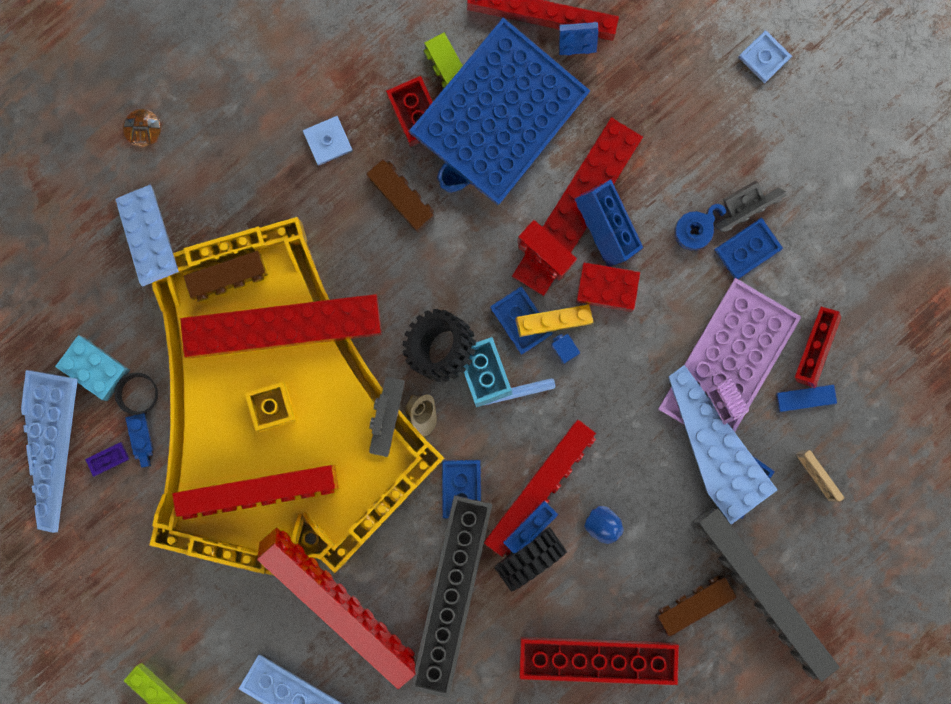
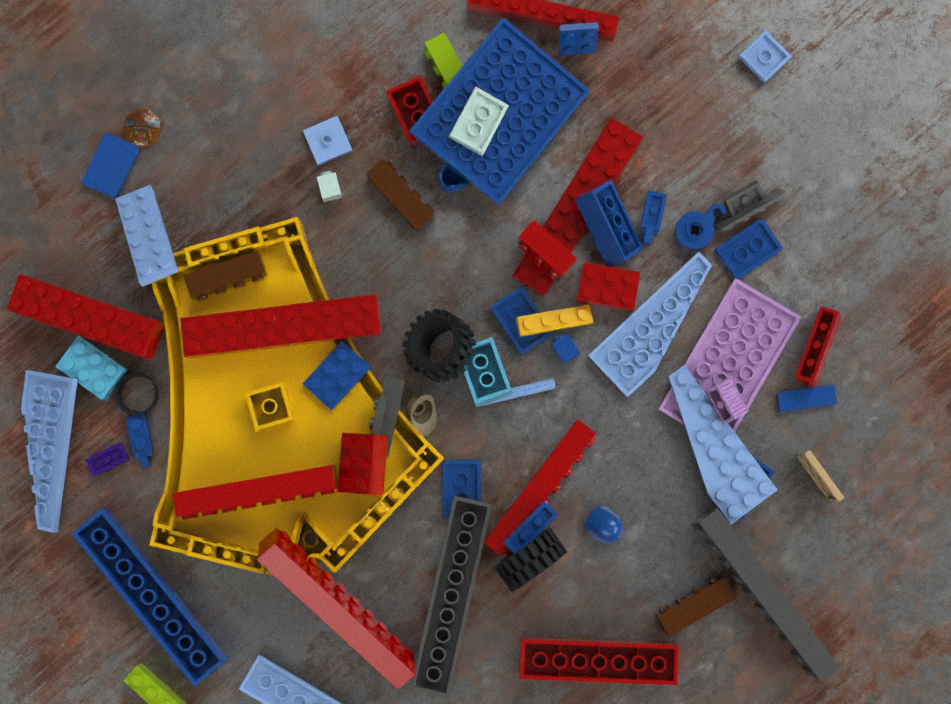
none -> red brick [6,274,165,360]
none -> blue brick [72,508,229,687]
none -> blue tile [81,132,141,199]
none -> blue plate [303,341,372,411]
none -> light aqua brick [317,171,342,202]
none -> red brick [337,433,388,495]
none -> light aqua tile [448,87,509,156]
none -> light blue wing [588,252,712,398]
none -> blue hinge [640,190,667,245]

